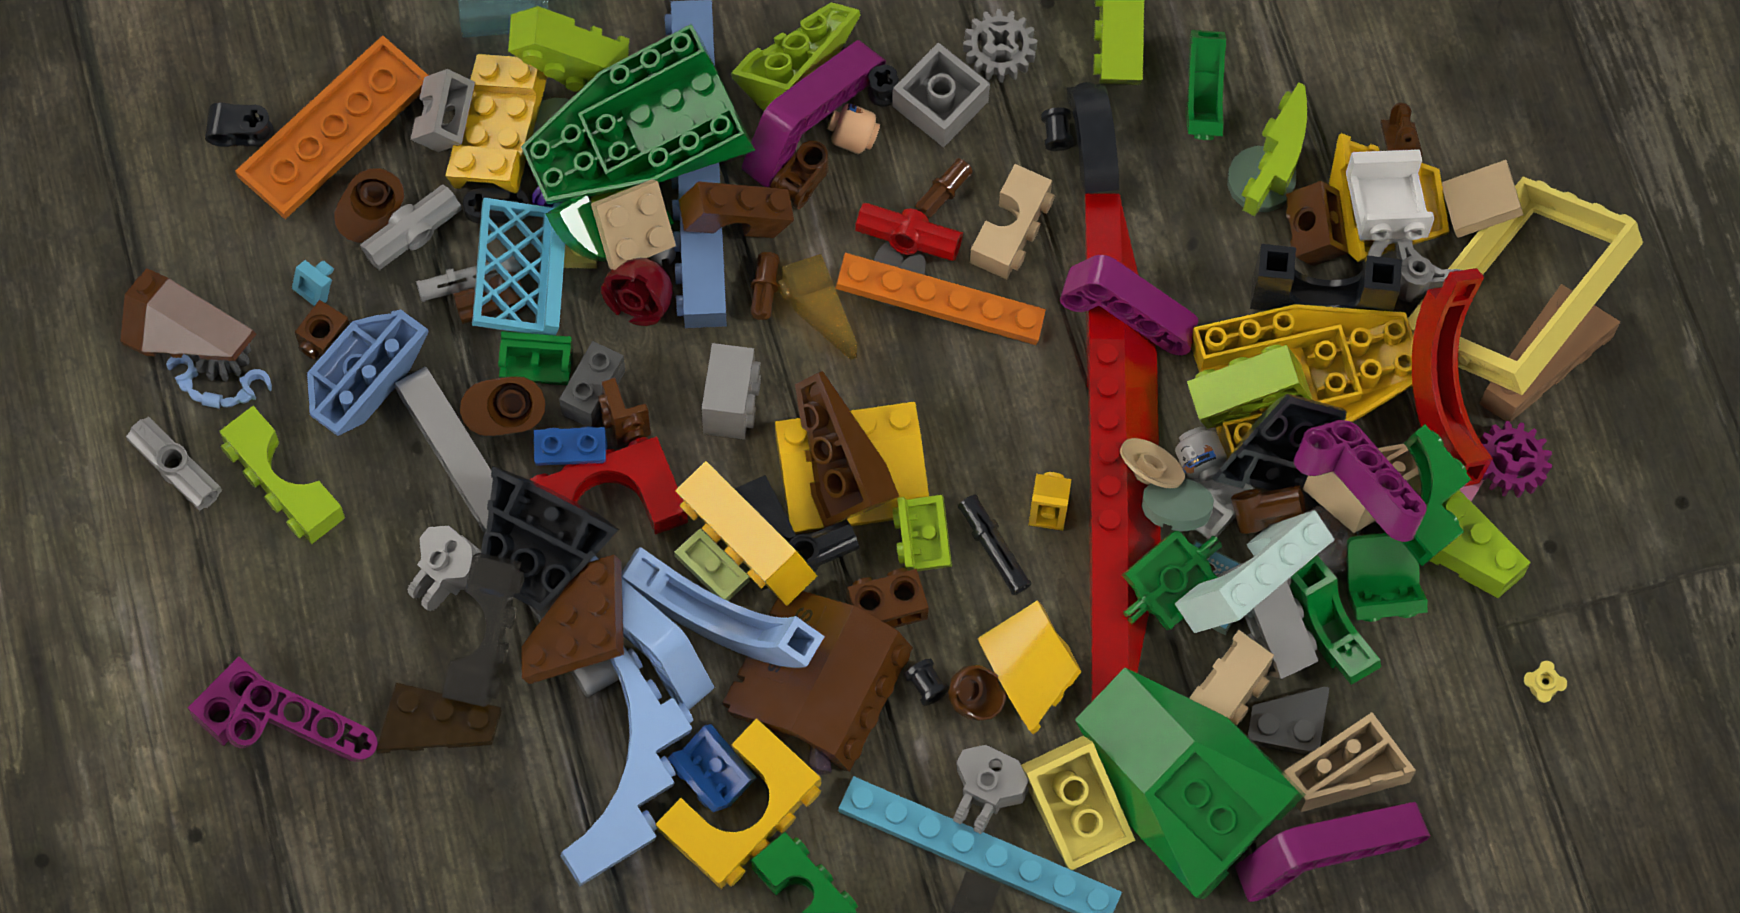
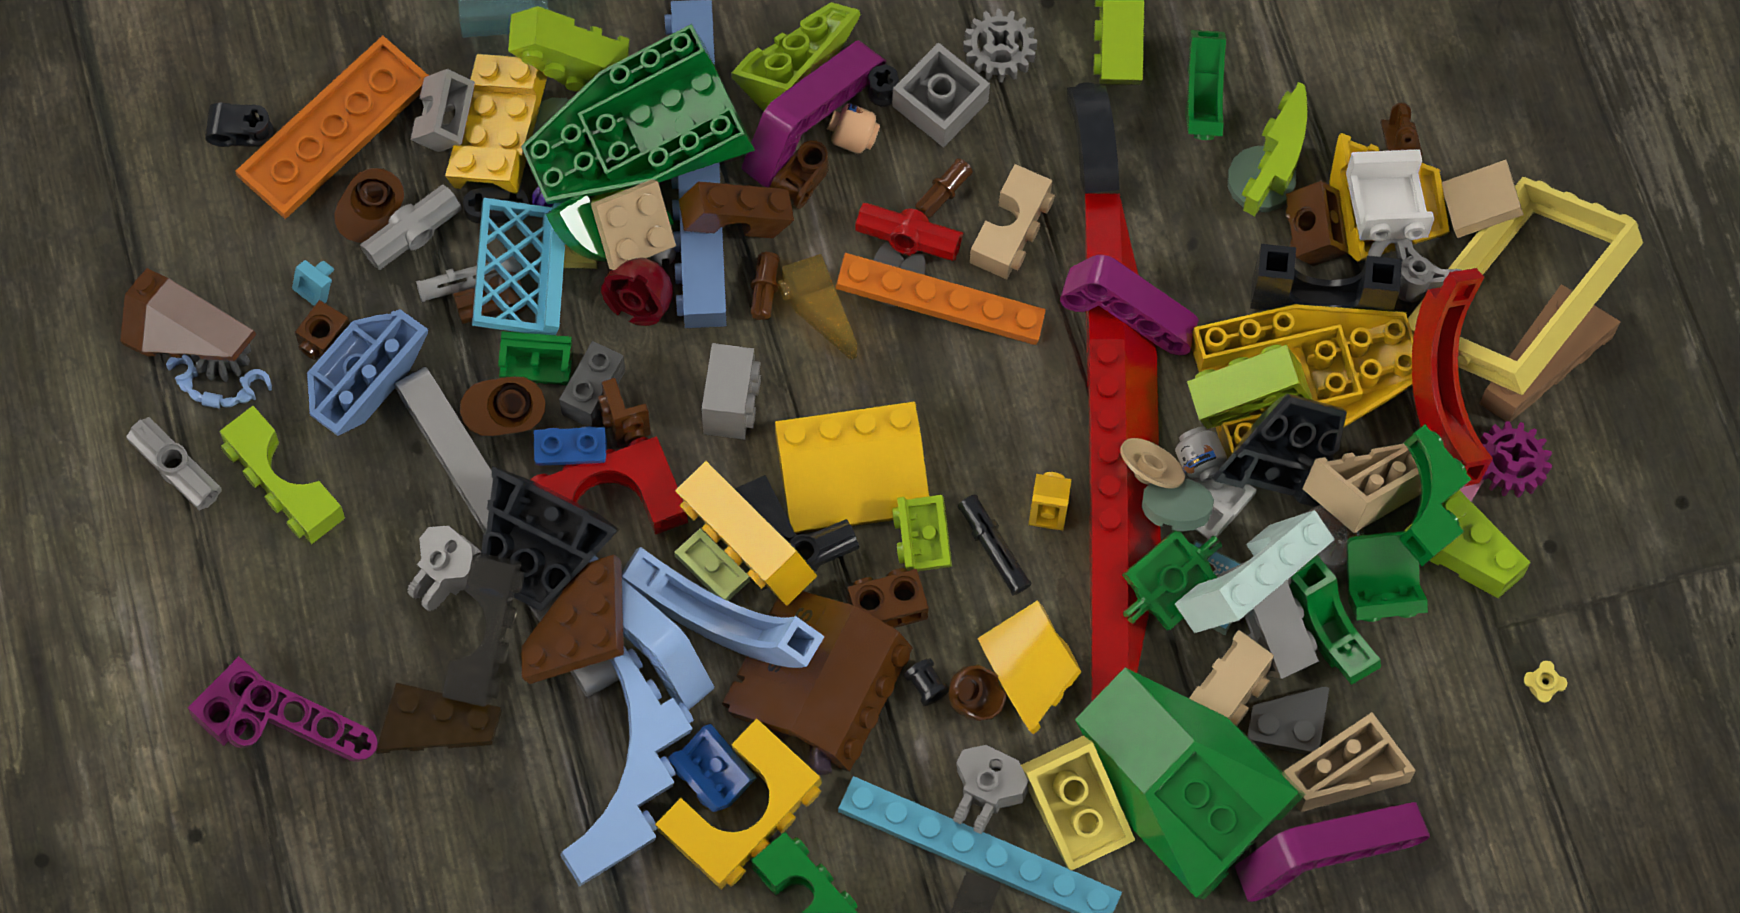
reddish brown wedge [795,371,899,528] -> none
black bush [1041,107,1074,151] -> none
reddish brown piece [1231,485,1306,534] -> none
magenta beam [1294,420,1427,542] -> none

